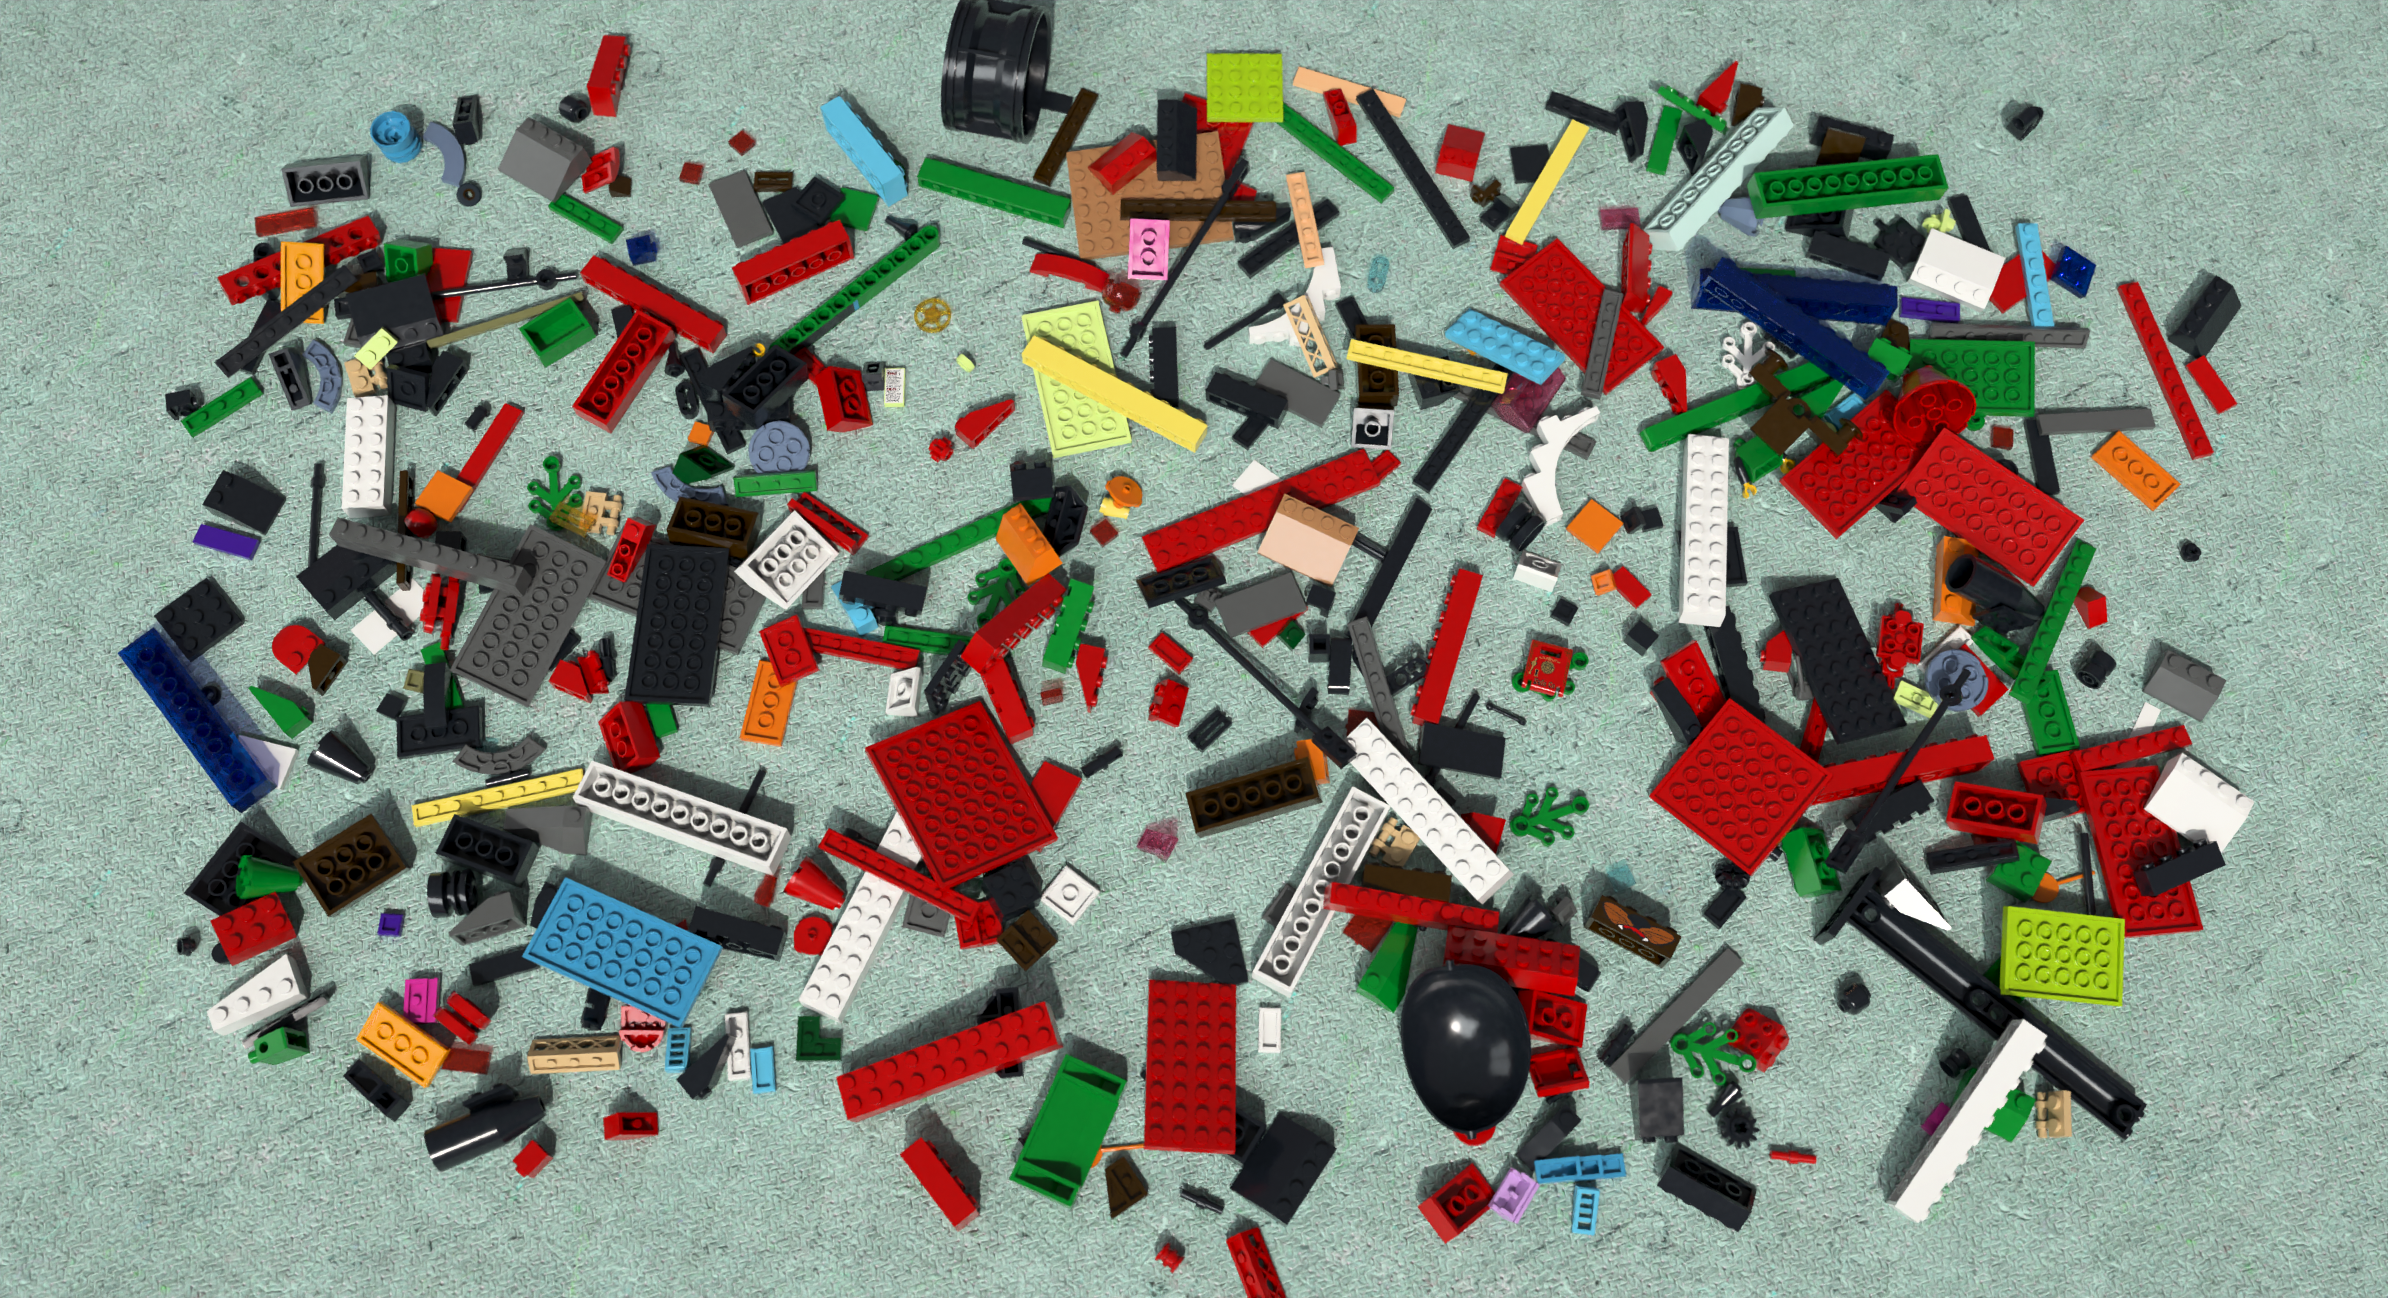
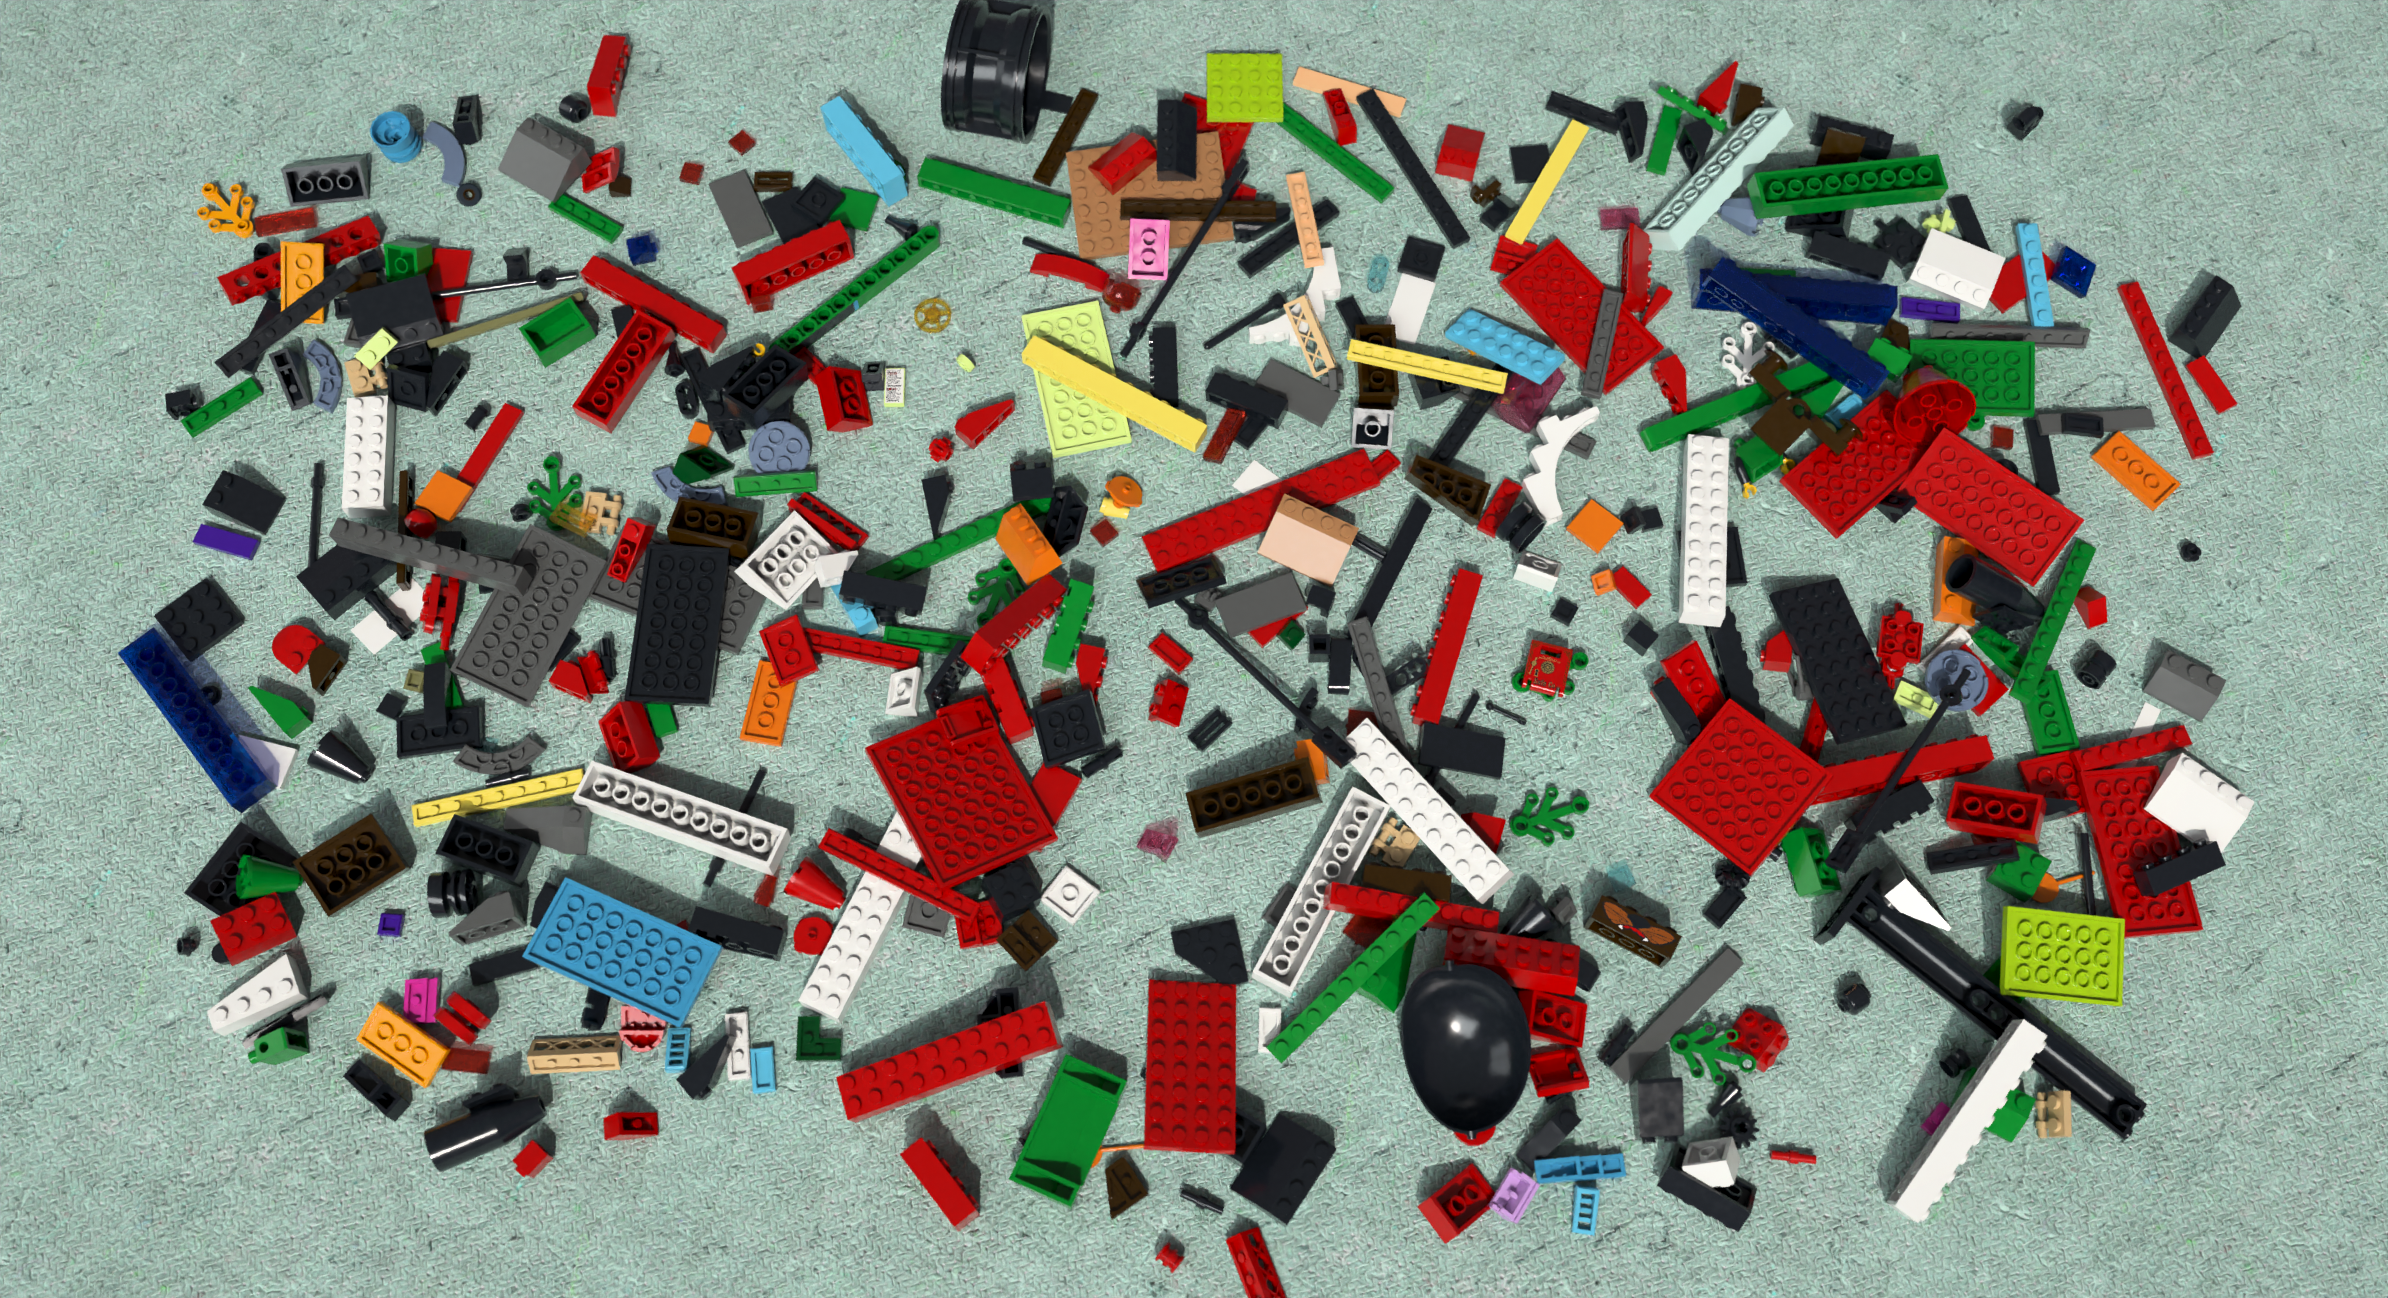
none -> light orange plant [197,183,255,238]
none -> black bush [510,504,531,522]
none -> clear red tile [750,294,774,313]
none -> white slope [814,550,858,587]
none -> black slope [921,475,953,540]
none -> red container [936,695,999,749]
none -> black plate [1030,689,1107,769]
none -> clear red tile [1202,408,1247,464]
none -> green plate [1266,893,1440,1064]
none -> white sticker [1385,273,1436,345]
none -> black tile [1397,236,1446,282]
none -> dark brown wedge [1404,455,1491,526]
none -> white slope [1682,1136,1741,1187]
none -> black tile [2061,413,2104,438]

